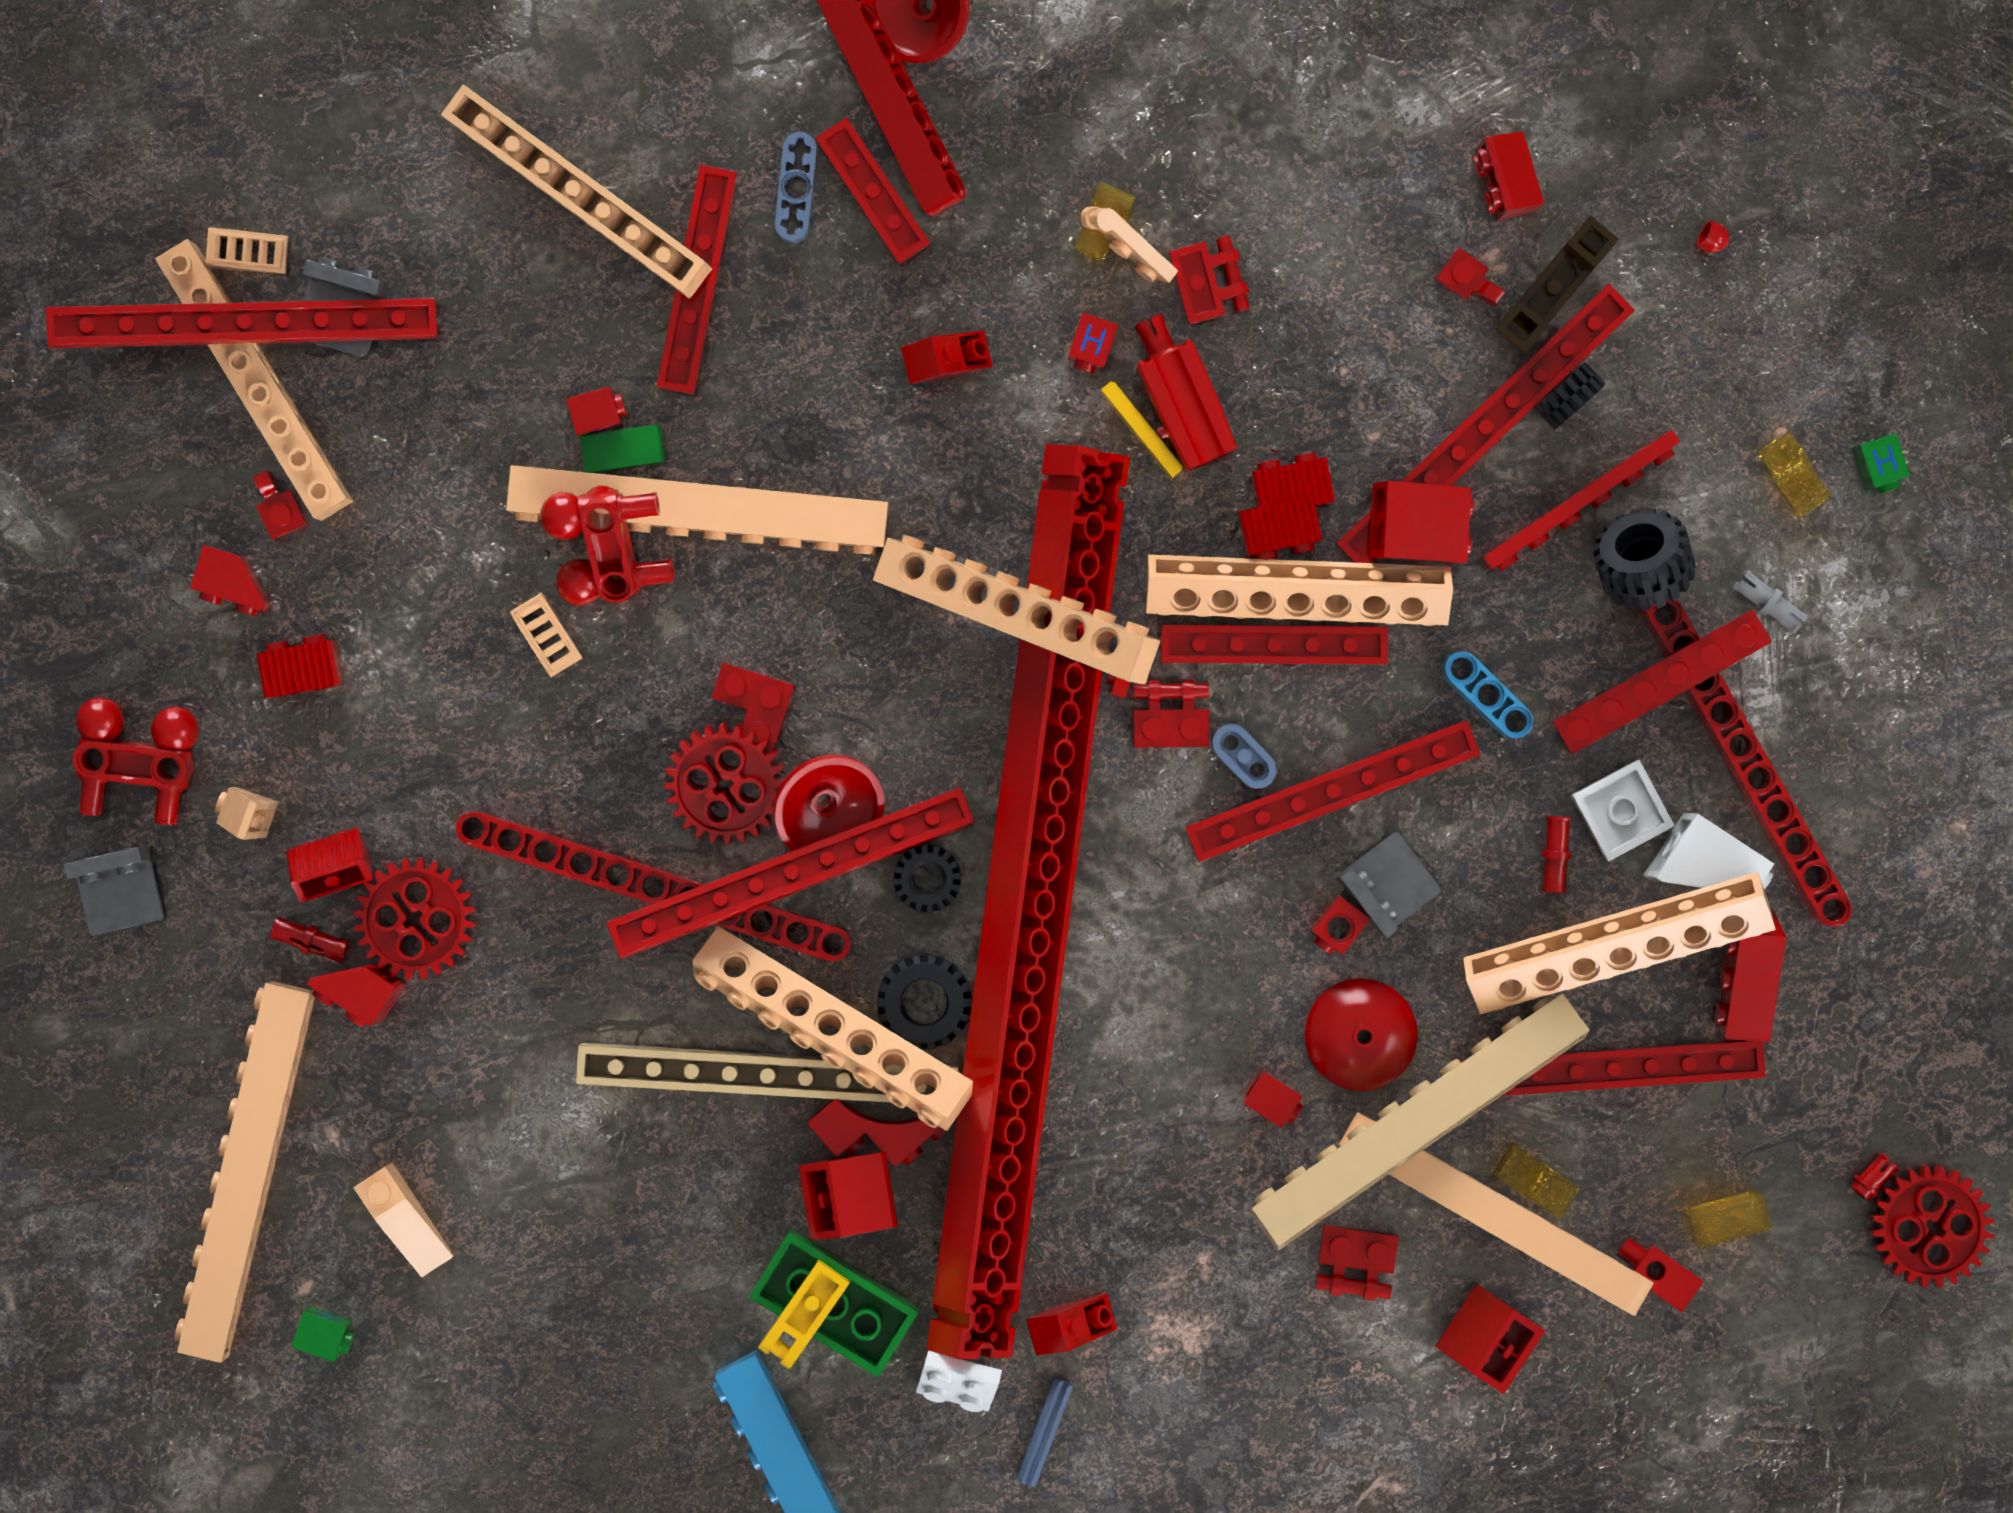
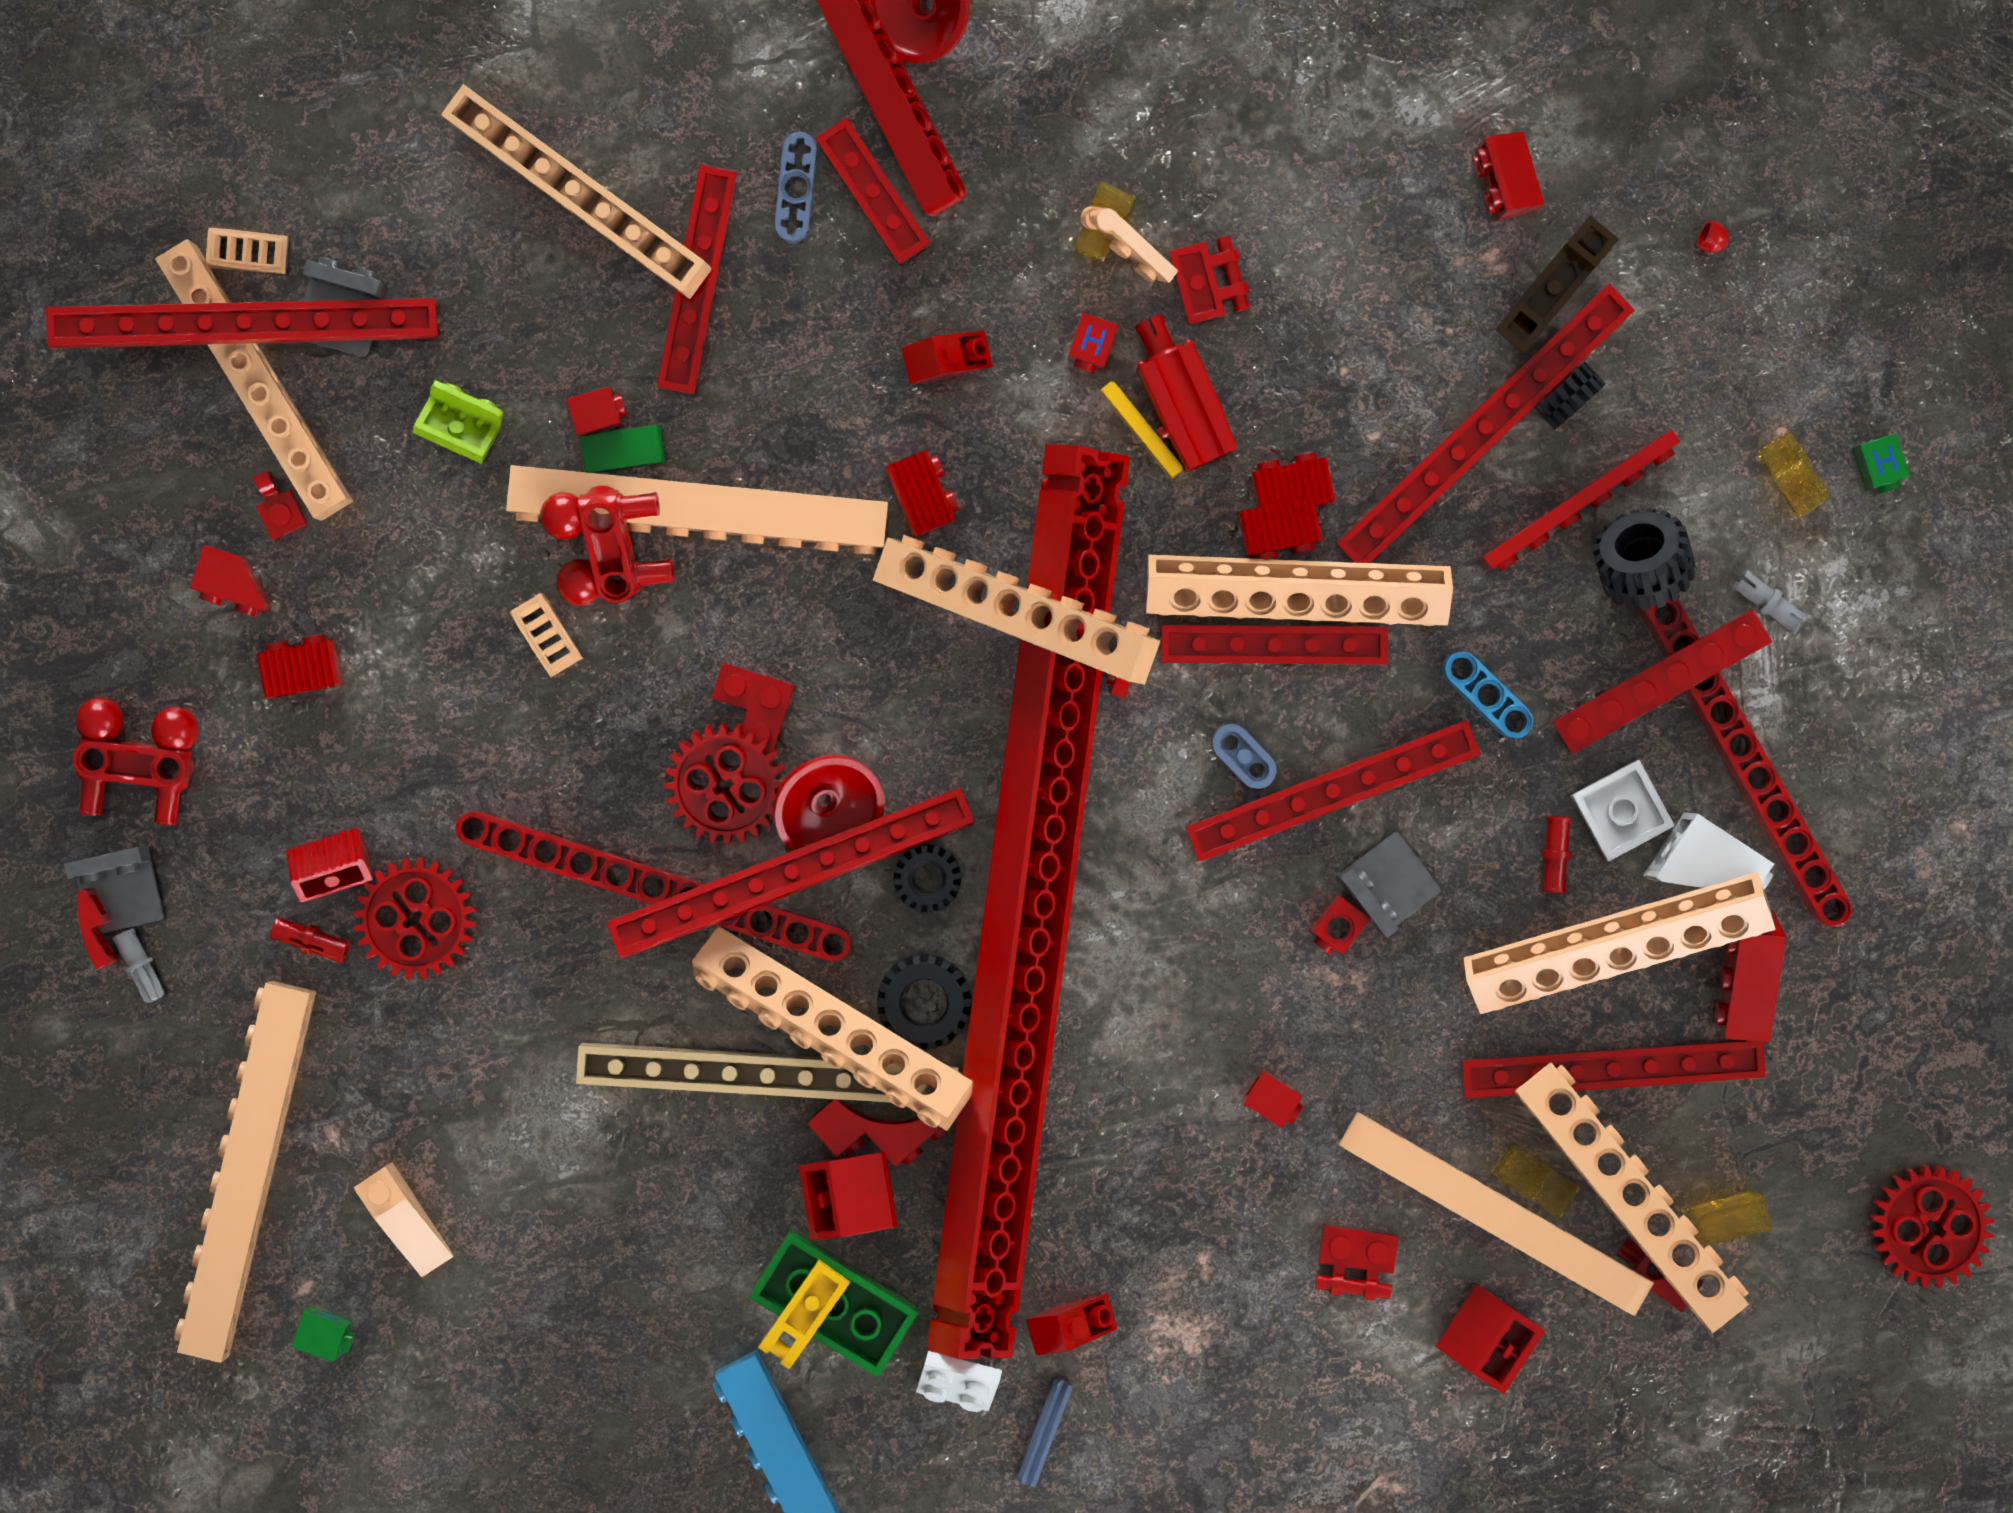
light nougat slope [215,787,279,840] -> none
red slope [307,963,408,1027] -> none
red plate [1133,679,1210,748] -> none
tan brick [1251,993,1590,1251] -> none
red dish [1305,978,1418,1091] -> none
red panel [1369,481,1474,564] -> none
red plate [1436,247,1505,308] -> none
red pin [1851,1153,1899,1201] -> none
none -> red slope [77,888,118,970]
none -> light grey axle [112,928,165,1003]
none -> lime bracket [413,380,503,464]
none -> red brick [885,450,960,538]
none -> light nougat brick [1515,1063,1749,1333]

